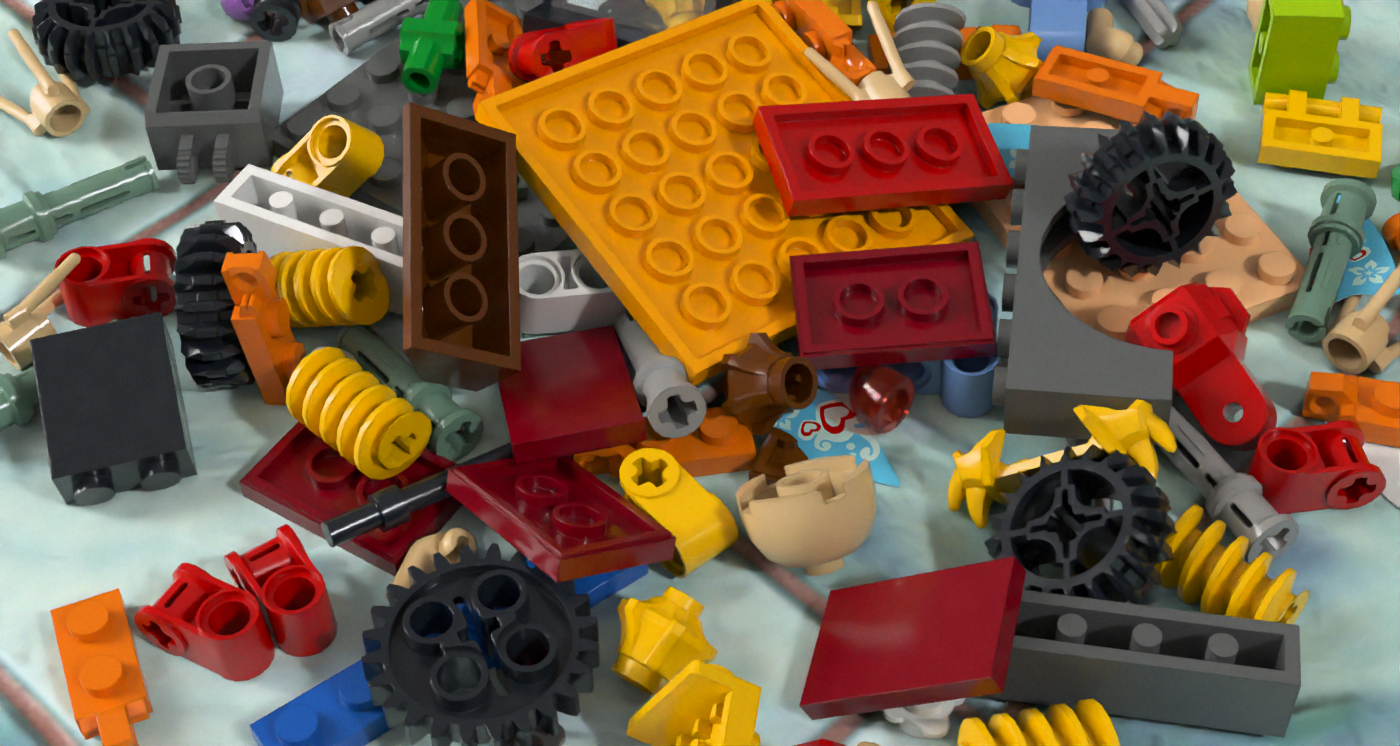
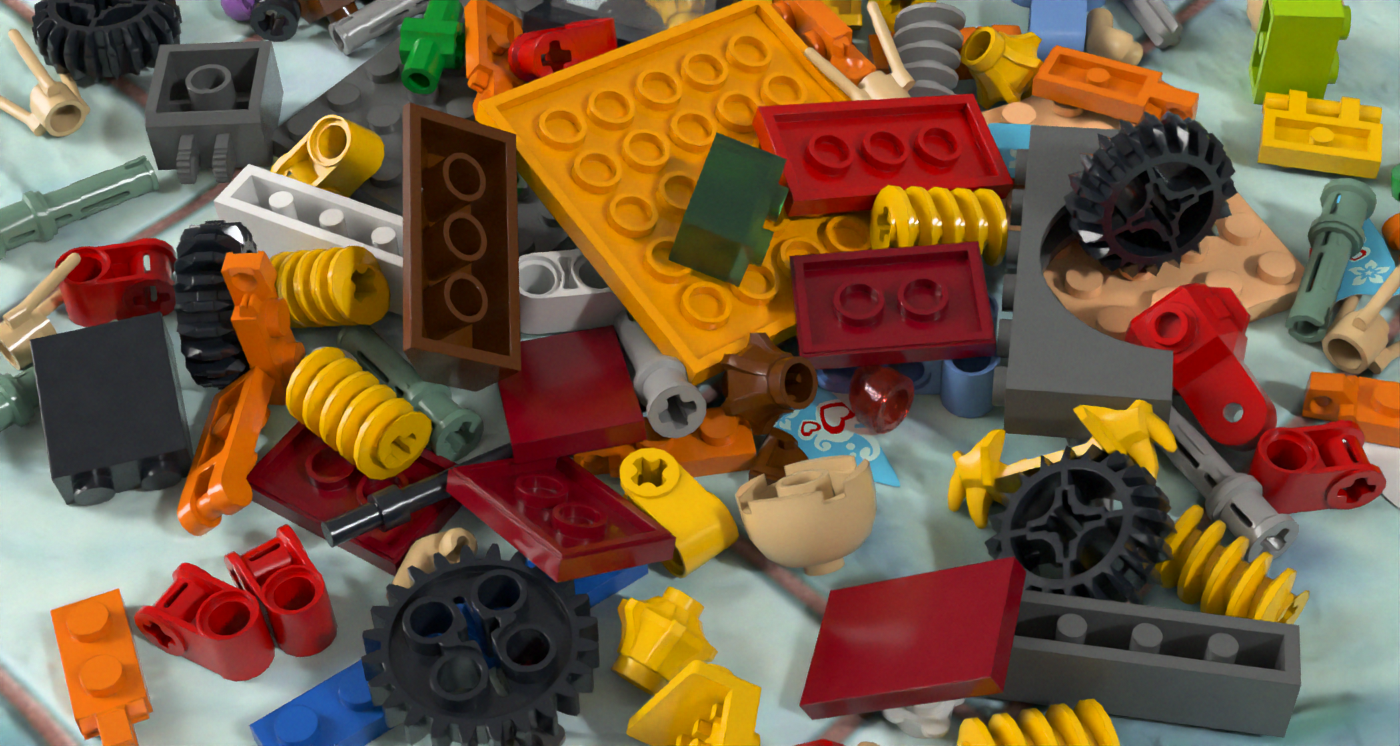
none -> orange plate [177,366,275,536]
none -> clear green brick [668,133,789,287]
none -> yellow piece [869,185,1008,267]

